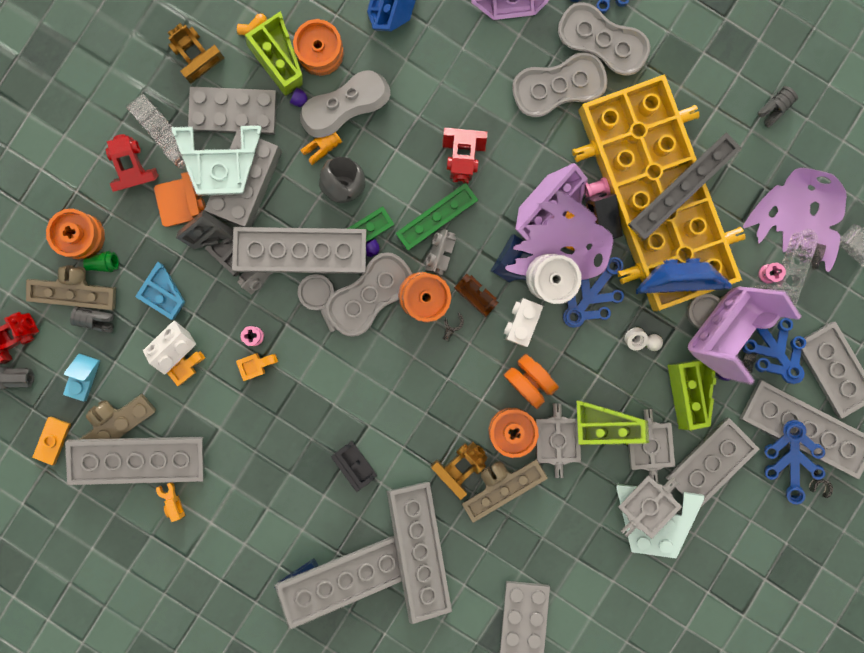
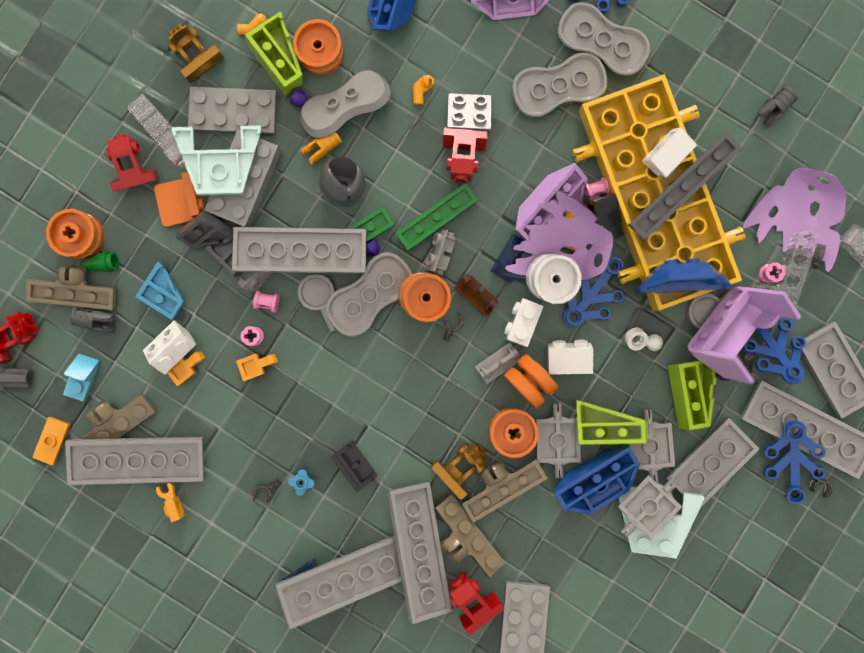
none -> clear smoke piece [252,479,281,503]
none -> bright pink bush [253,290,279,313]
none -> dark azure plate [288,469,314,496]
none -> light orange arm [413,75,434,106]
none -> dark tan plate [434,494,505,577]
none -> hinge [447,93,491,132]
none -> red tile [449,572,505,635]
none -> light grey hinge [475,342,521,384]
none -> white brick [547,340,593,374]
none -> blue wedge [553,445,640,514]
none -> white hinge [642,127,697,178]

